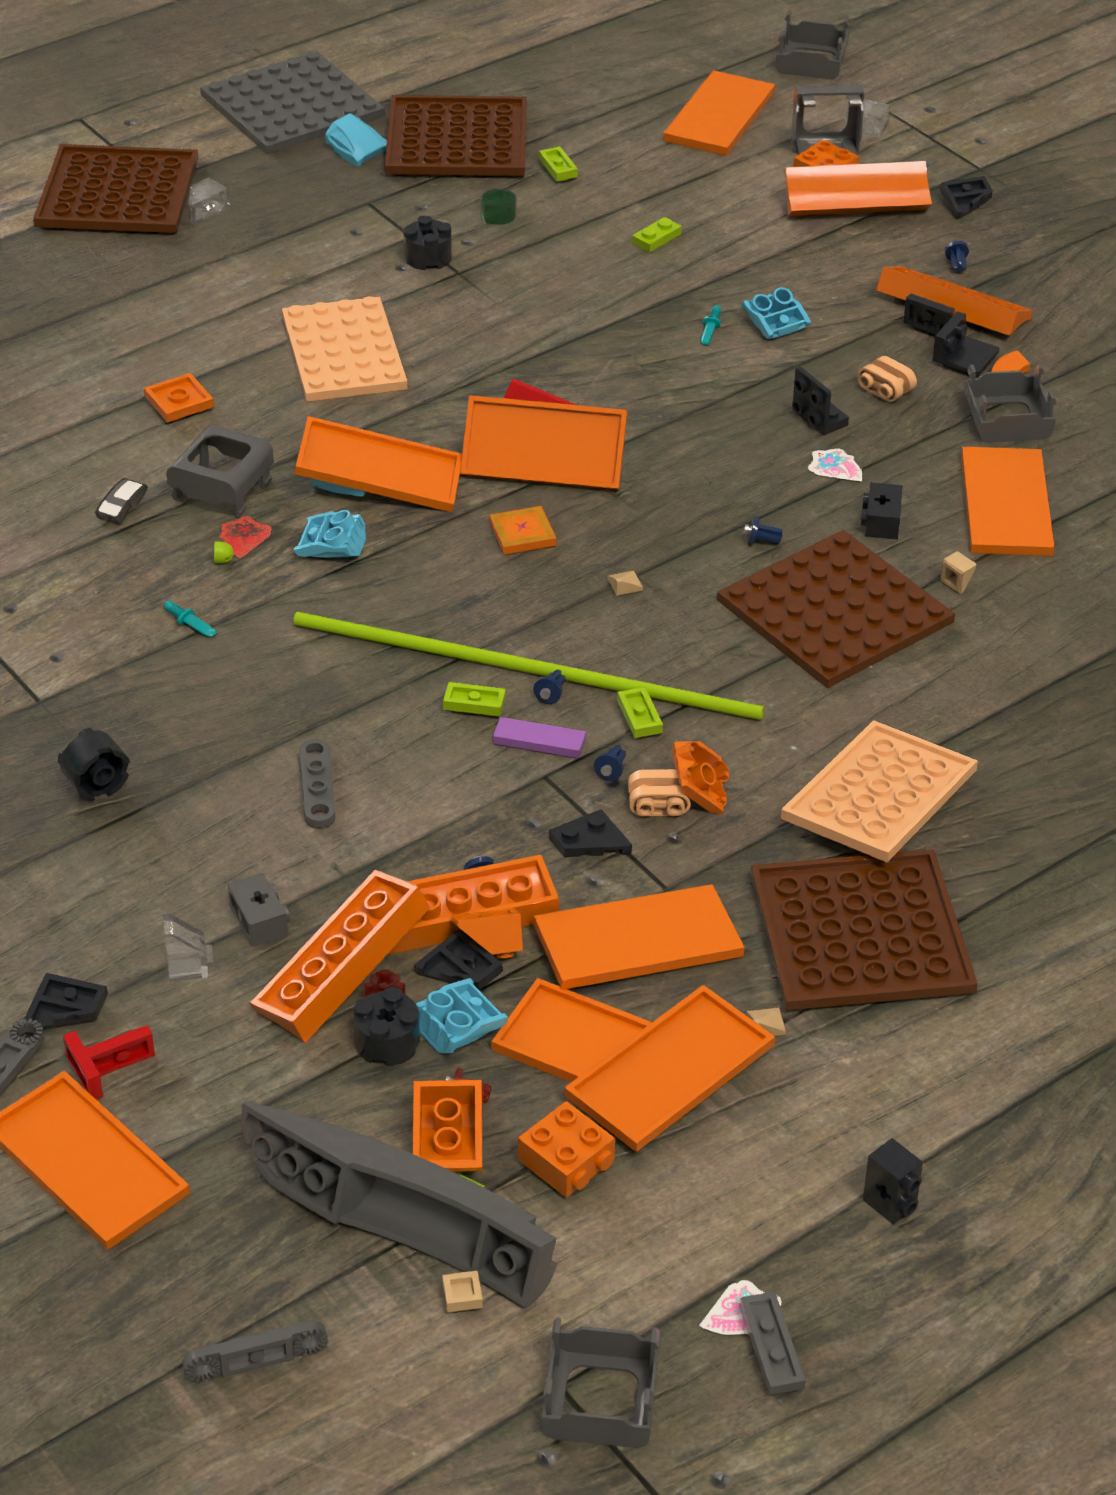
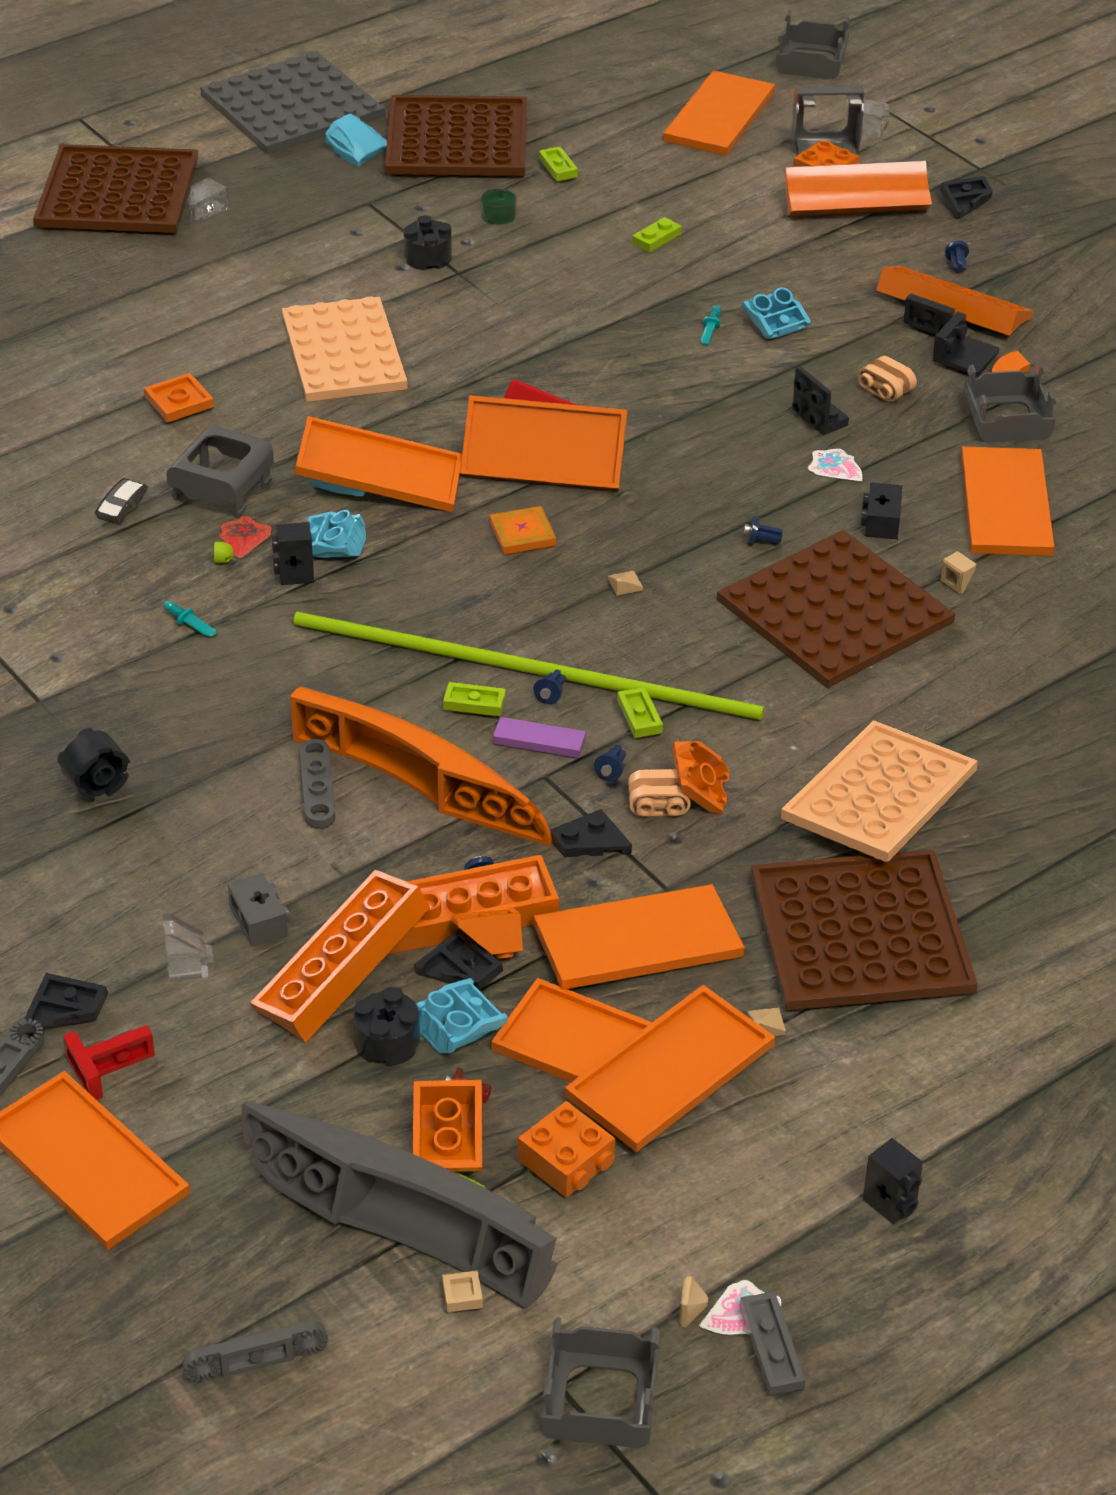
clear red gear [365,969,405,996] -> none
none -> black brick [271,522,314,585]
none -> orange slope [290,686,552,846]
none -> tan slope [679,1276,708,1327]

